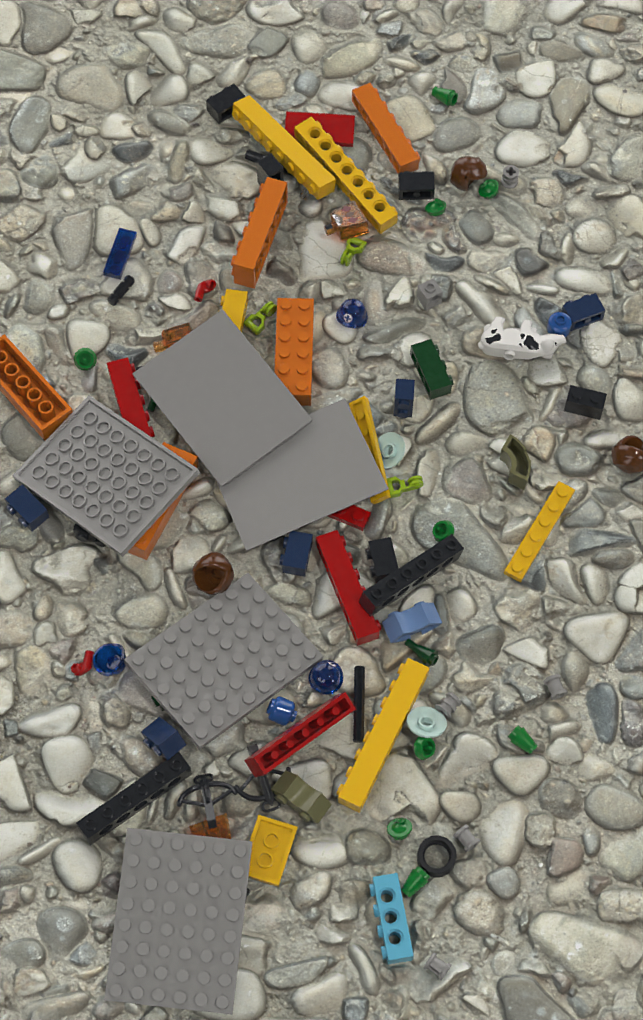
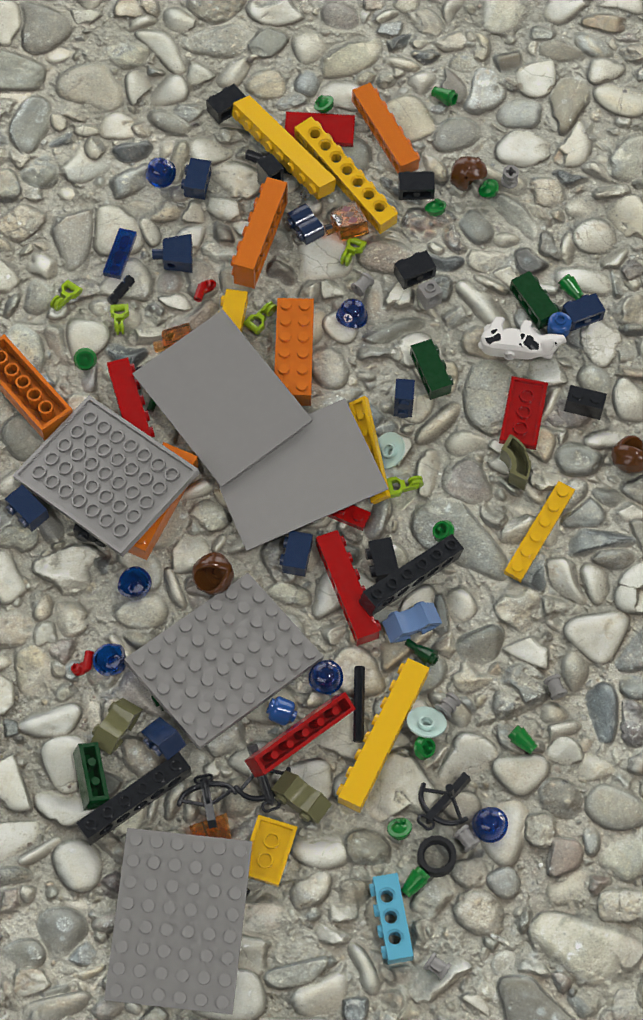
none -> lime piece [50,280,83,311]
none -> dark green brick [73,742,109,810]
none -> olive brick [90,698,143,755]
none -> lime piece [110,304,129,335]
none -> clear blue helmet [118,566,152,600]
none -> clear blue helmet [146,157,176,188]
none -> dark blue torso [152,234,193,273]
none -> dark blue brick [181,158,212,200]
none -> dark blue brick [286,203,325,245]
none -> green hat [314,95,334,113]
none -> light grey bush [351,272,374,296]
none -> black brick [394,250,436,290]
none -> black piece [417,772,471,831]
none -> clear blue helmet [472,807,508,843]
none -> red tile [499,376,548,450]
none -> dark green brick [509,271,559,330]
none -> green cone [558,274,584,300]

